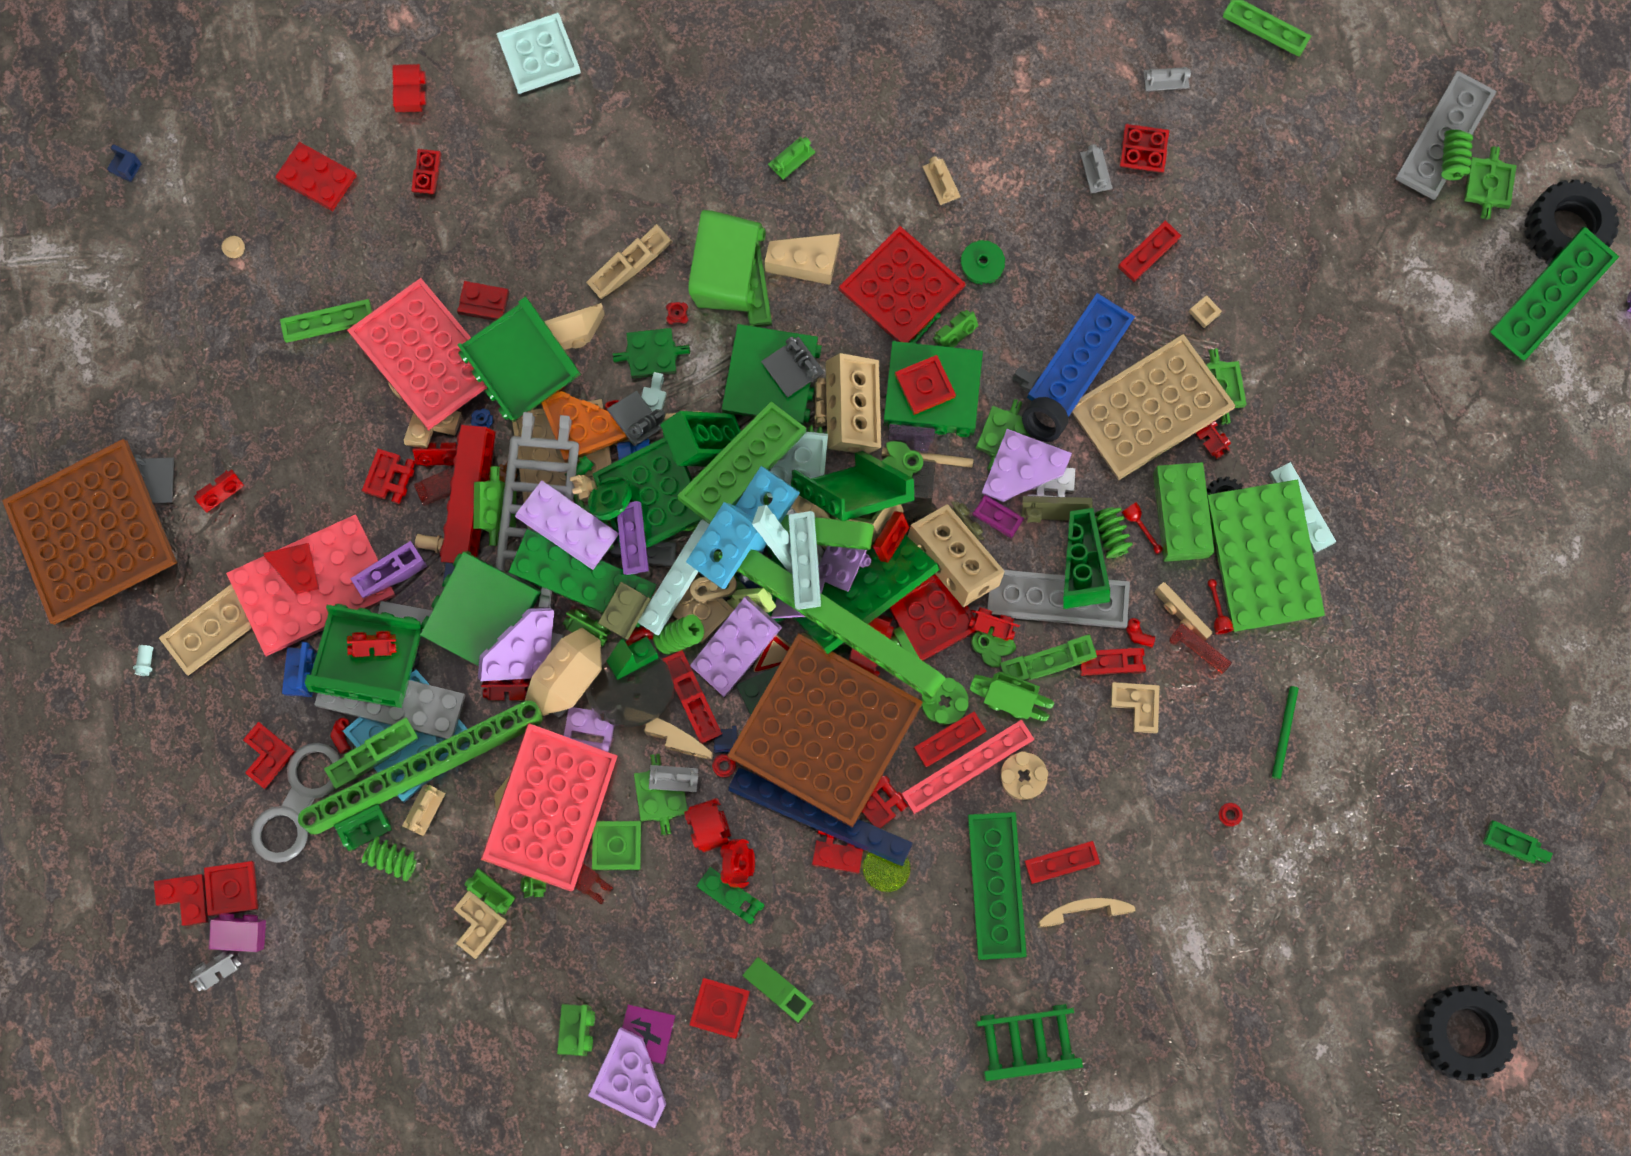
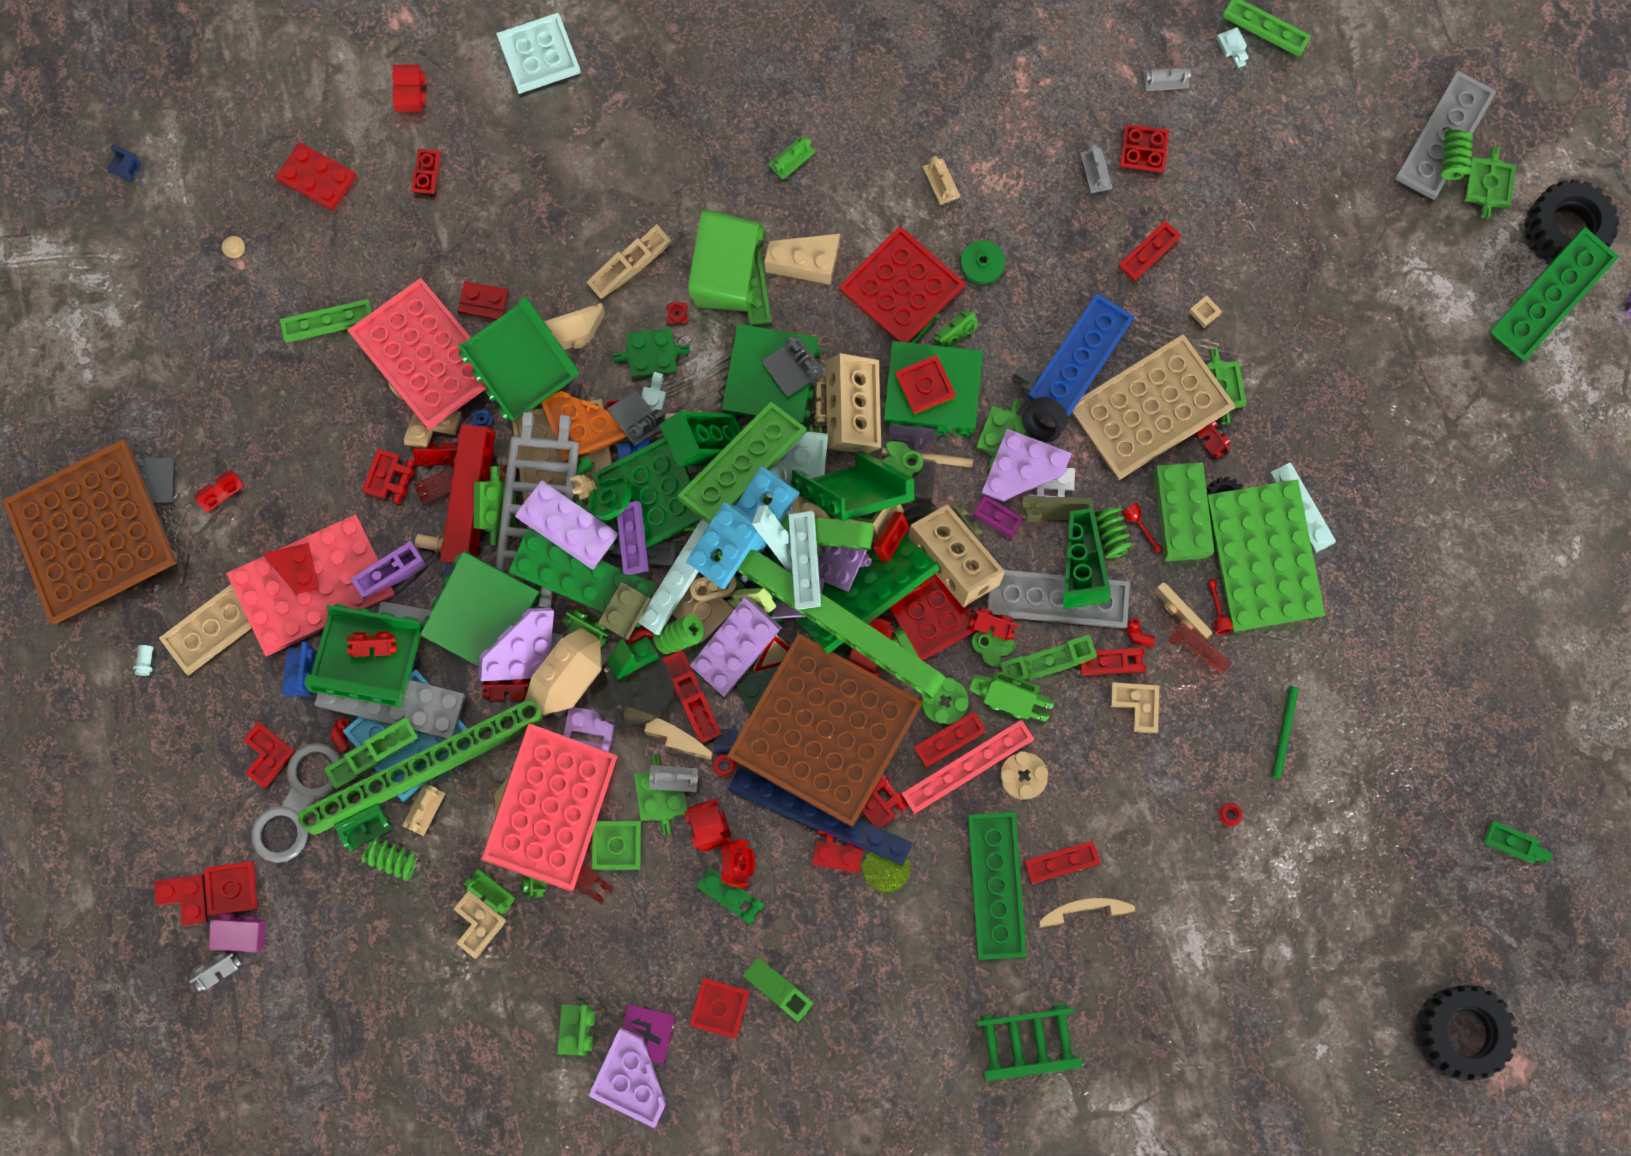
none -> light aqua plate [1216,28,1248,68]

